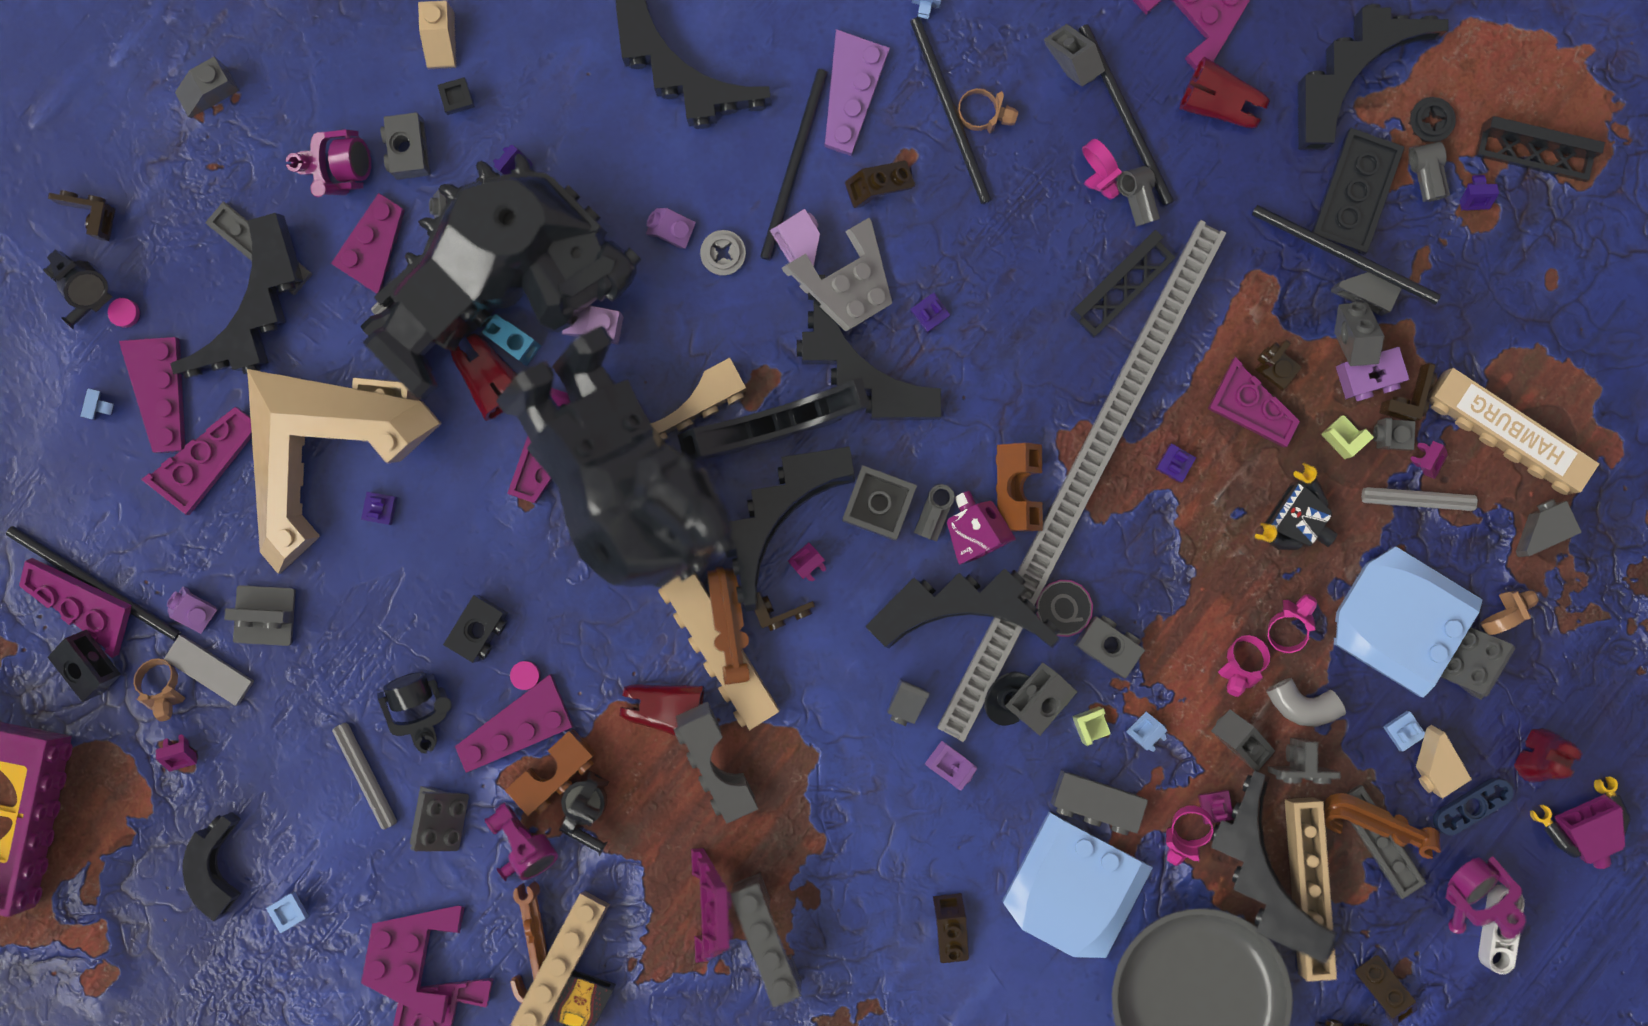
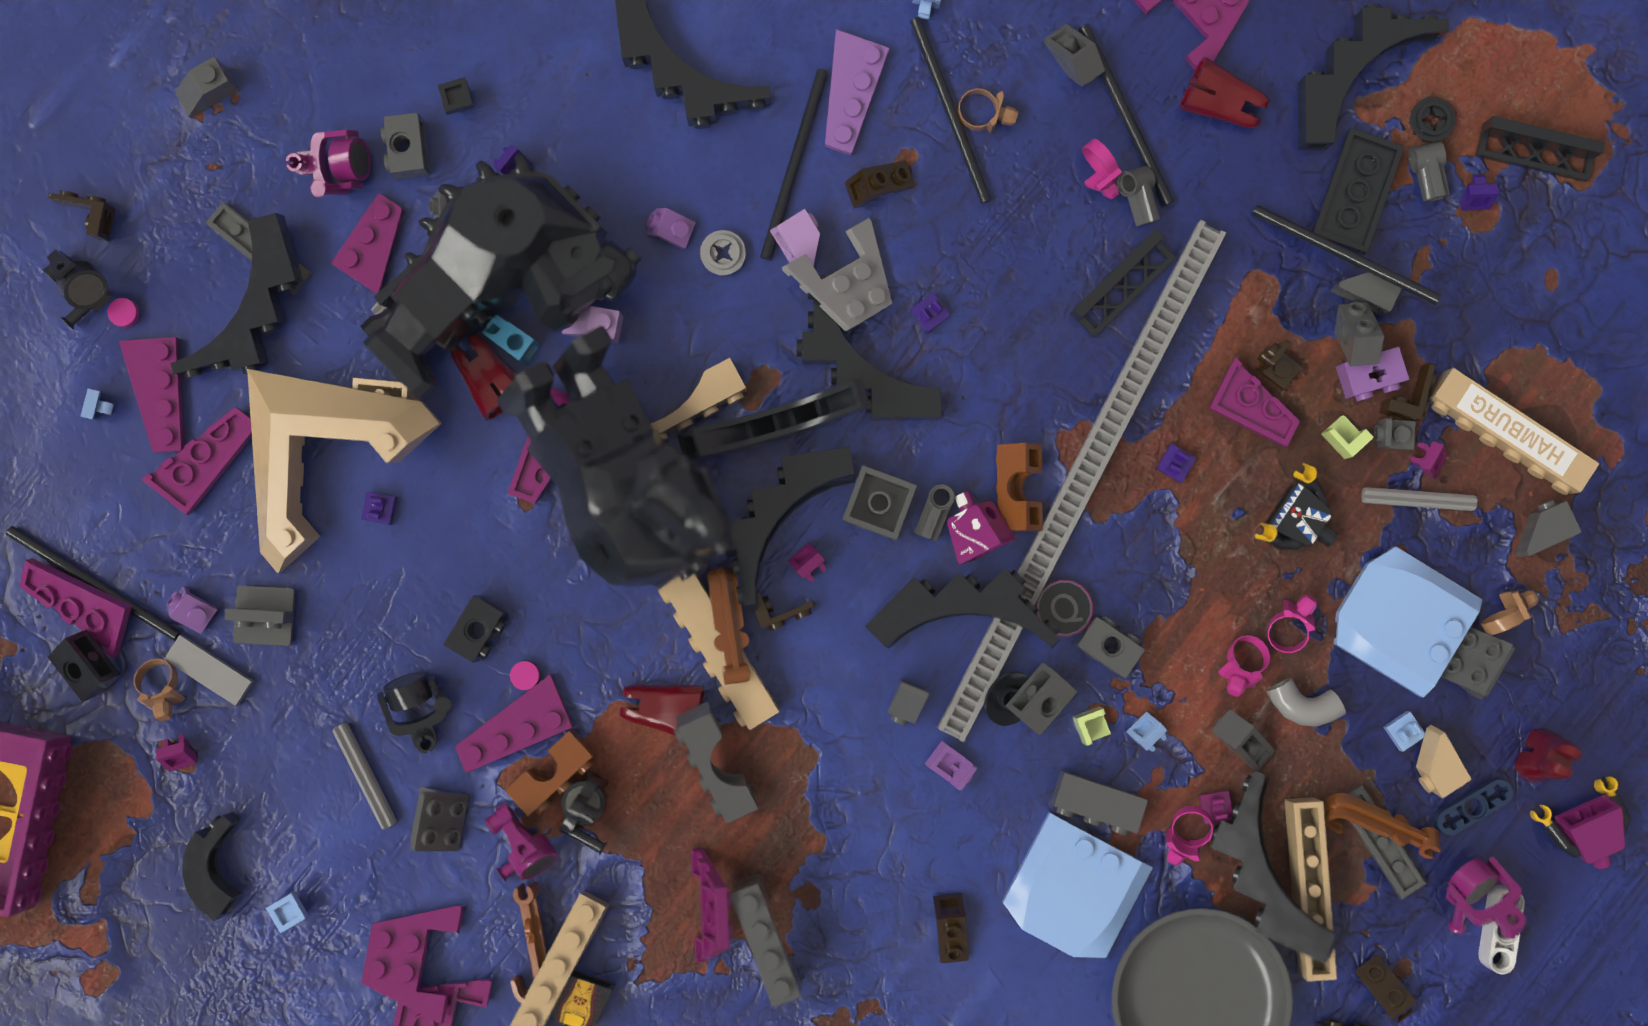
tan slope [418,1,456,69] -> none
dark grey bracket [1268,738,1340,784] -> none

